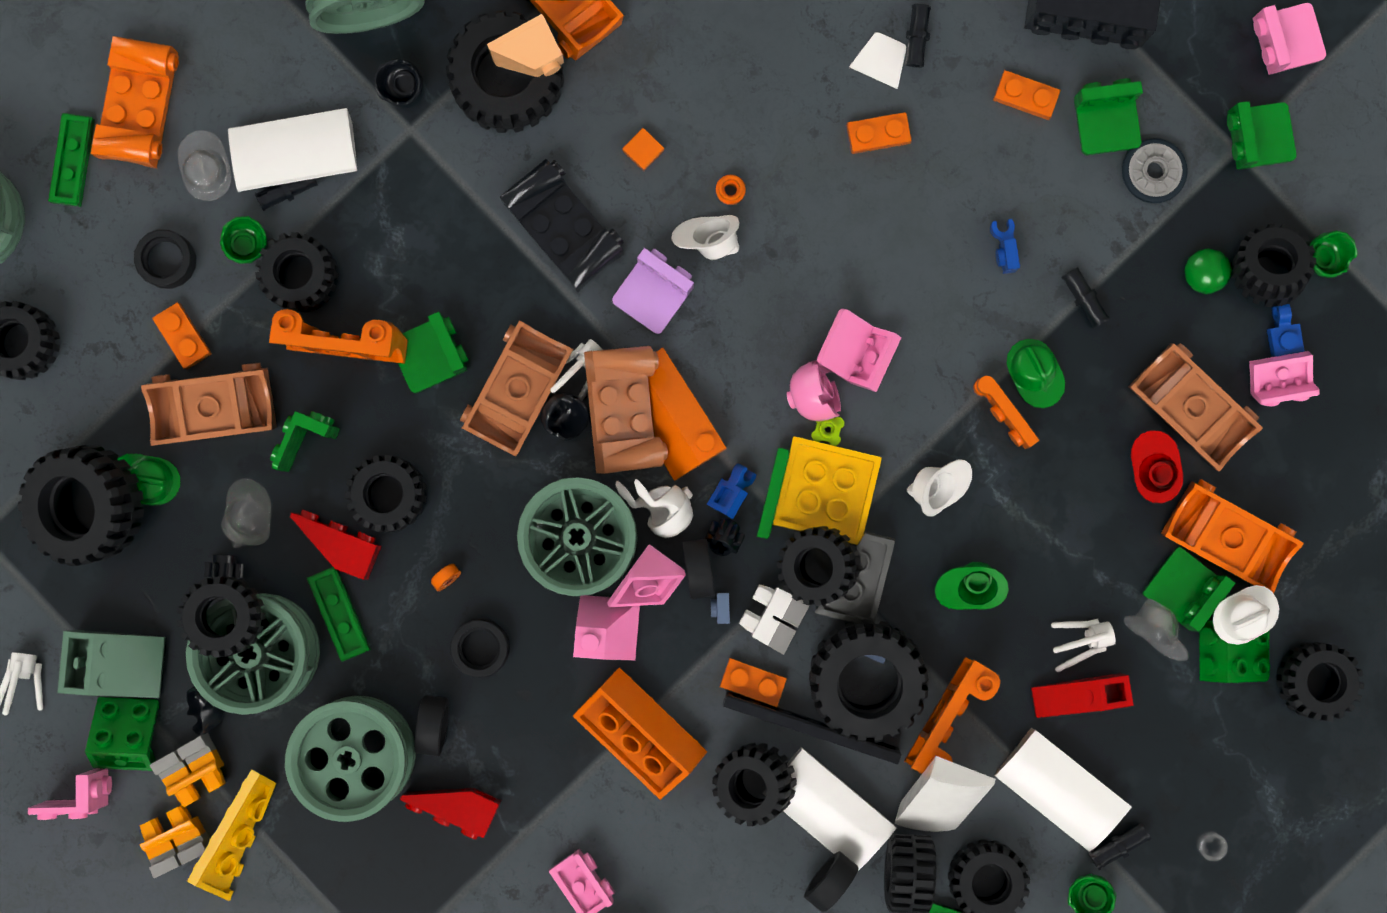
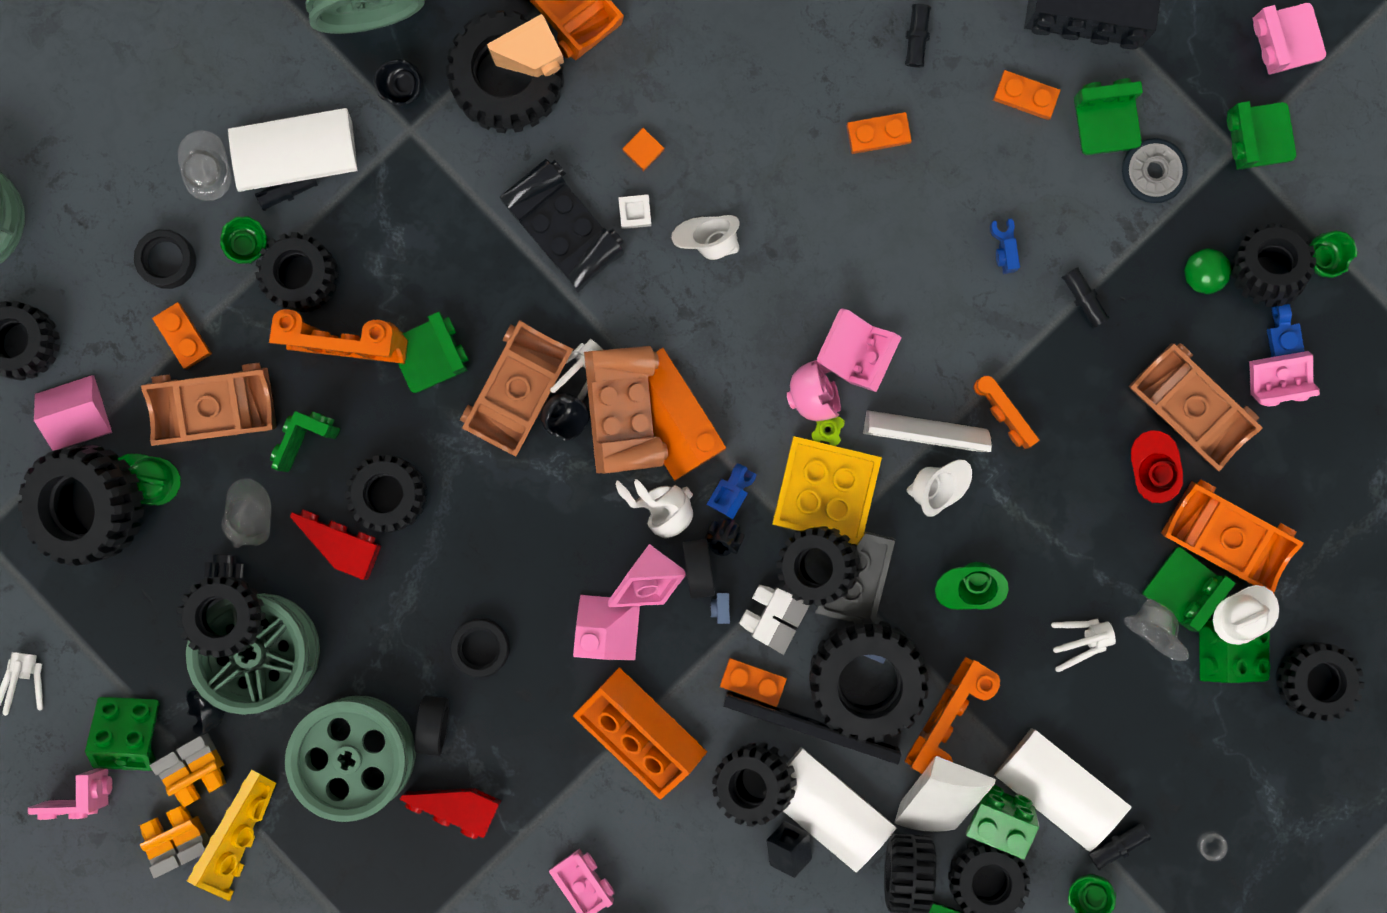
green tile [48,113,95,207] -> none
sand green slope [57,630,166,698] -> none
orange piece [90,36,179,169] -> none
green tile [307,567,371,662] -> none
orange tile [431,563,461,591] -> none
sand green wheel [517,477,638,596] -> none
lavender bracket [612,248,694,334] -> none
orange plate [716,175,746,205] -> none
green tile [756,448,790,539] -> none
black tyre [804,851,859,913] -> none
white sticker [849,32,907,89] -> none
green piece [1006,339,1065,408] -> none
red slope [1031,673,1134,718] -> none
none -> bright pink slope [34,375,112,451]
none -> white plate [618,194,651,229]
none -> black panel [766,821,812,878]
none -> white slope [863,410,992,452]
none -> bracket [966,784,1039,860]

